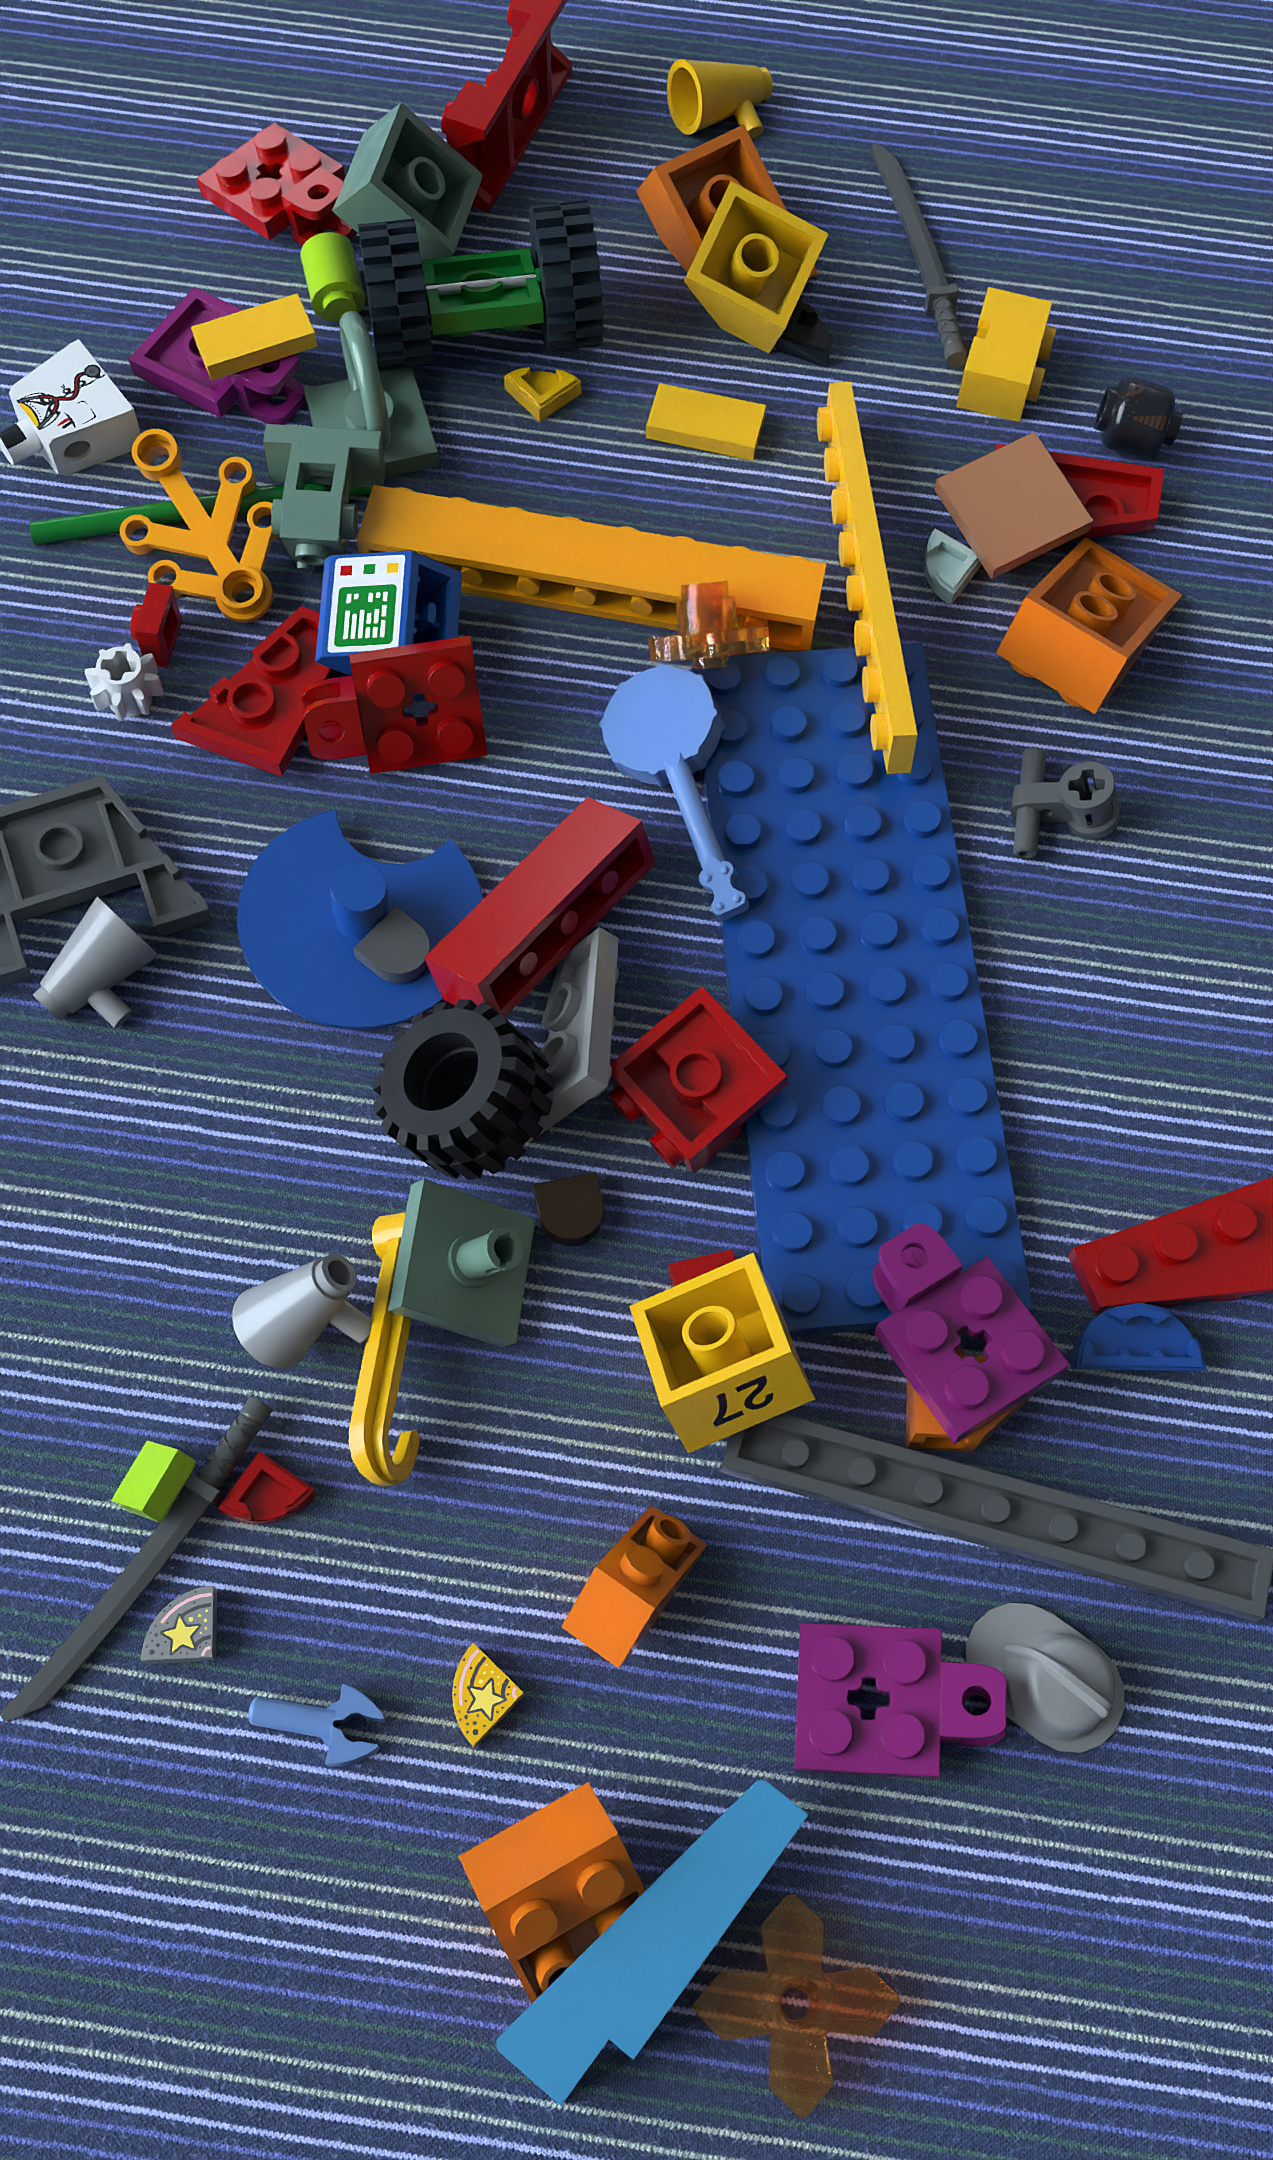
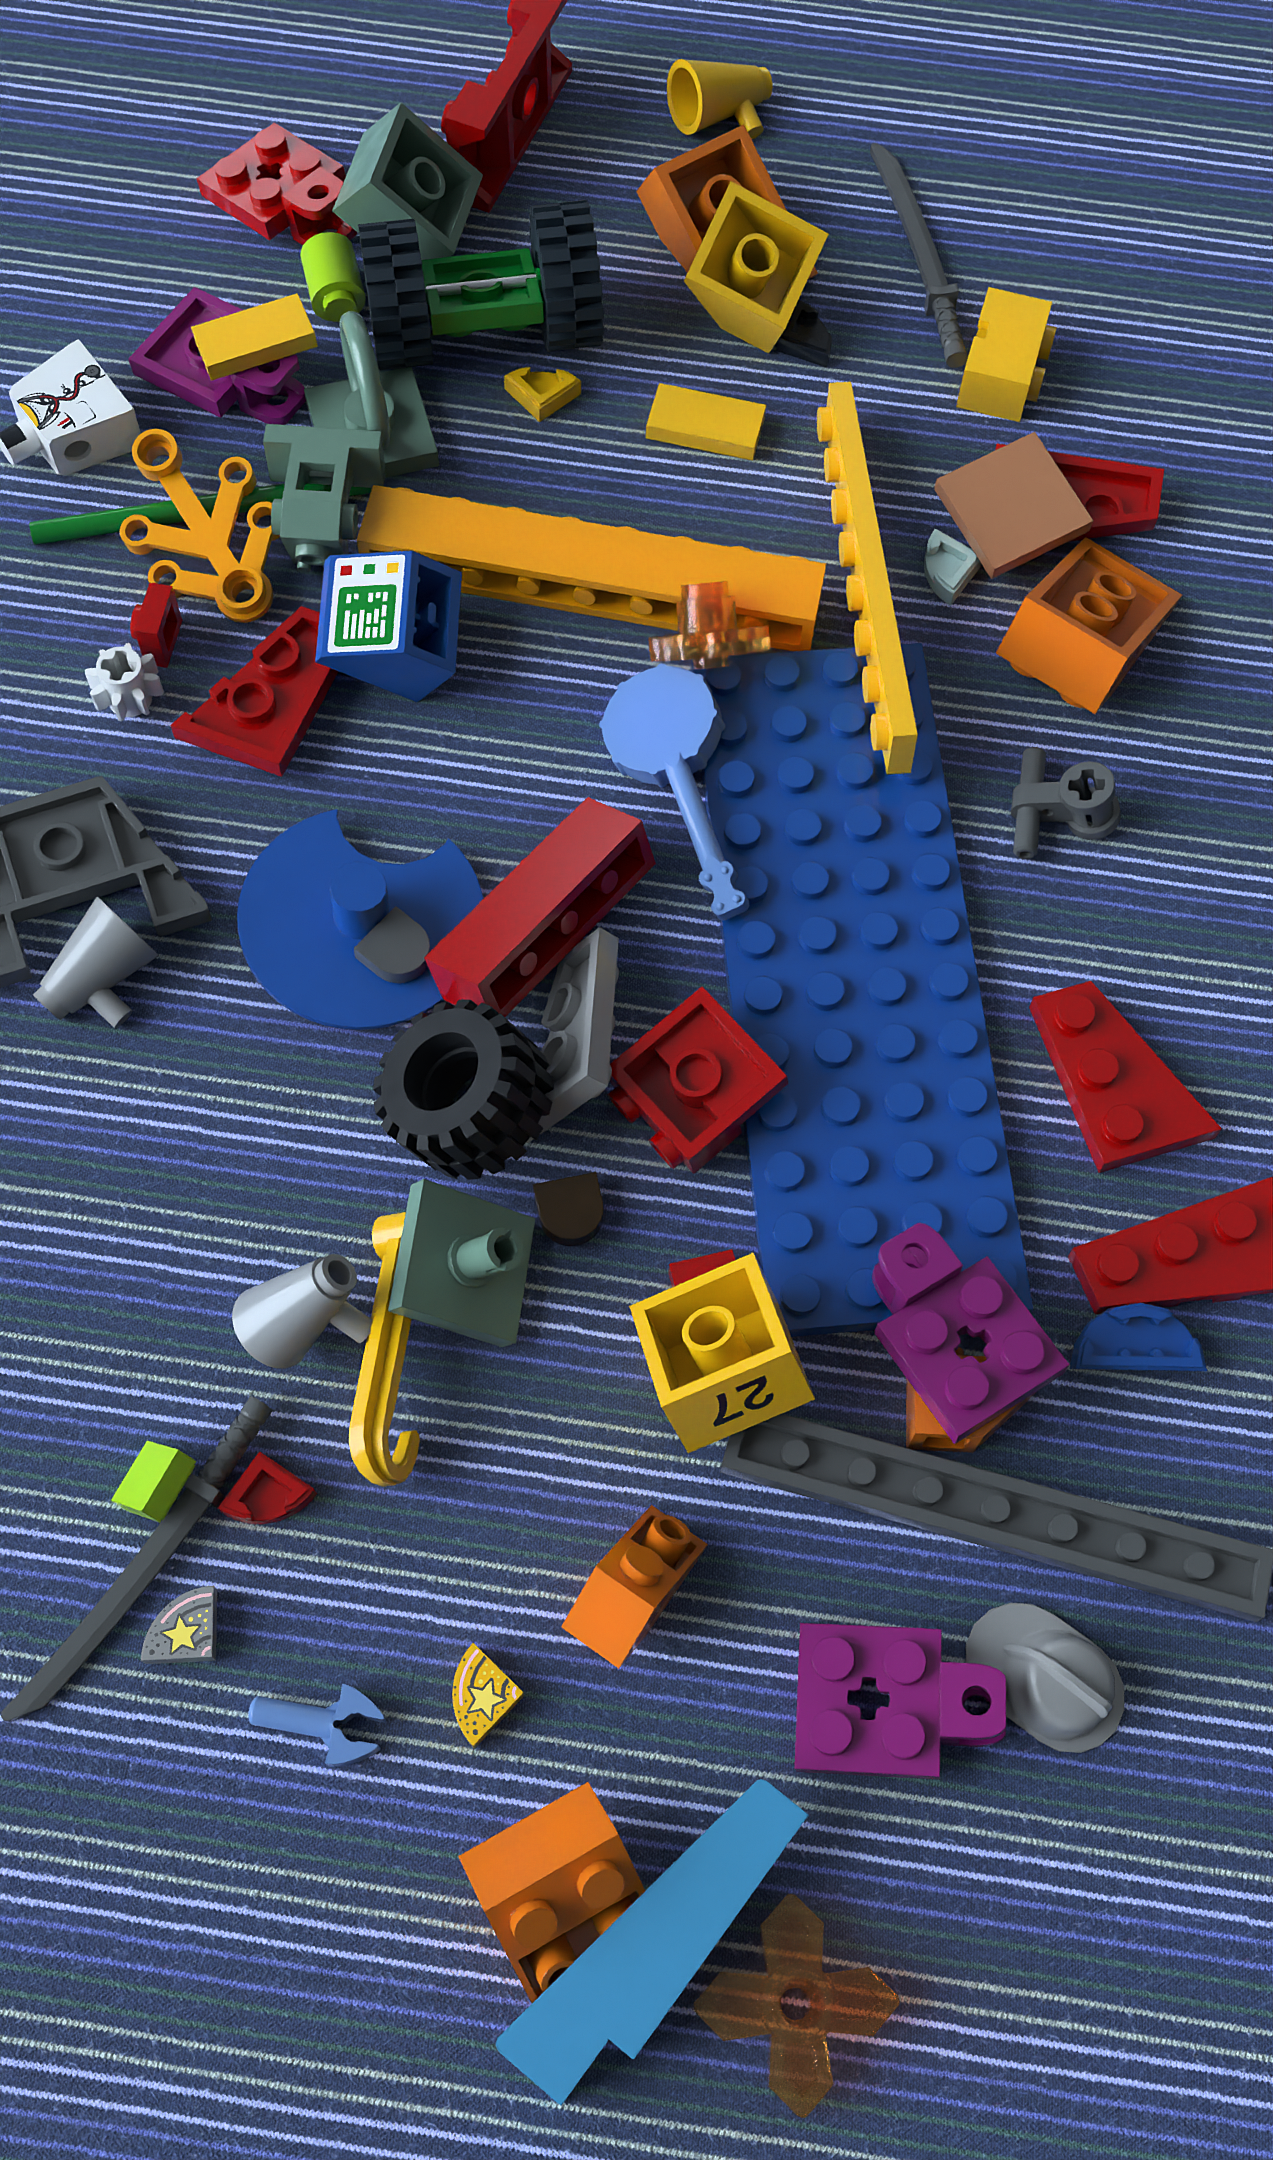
red plate [301,636,488,774] -> none
black head [1094,377,1183,459] -> none
none -> red wing [1029,981,1222,1173]

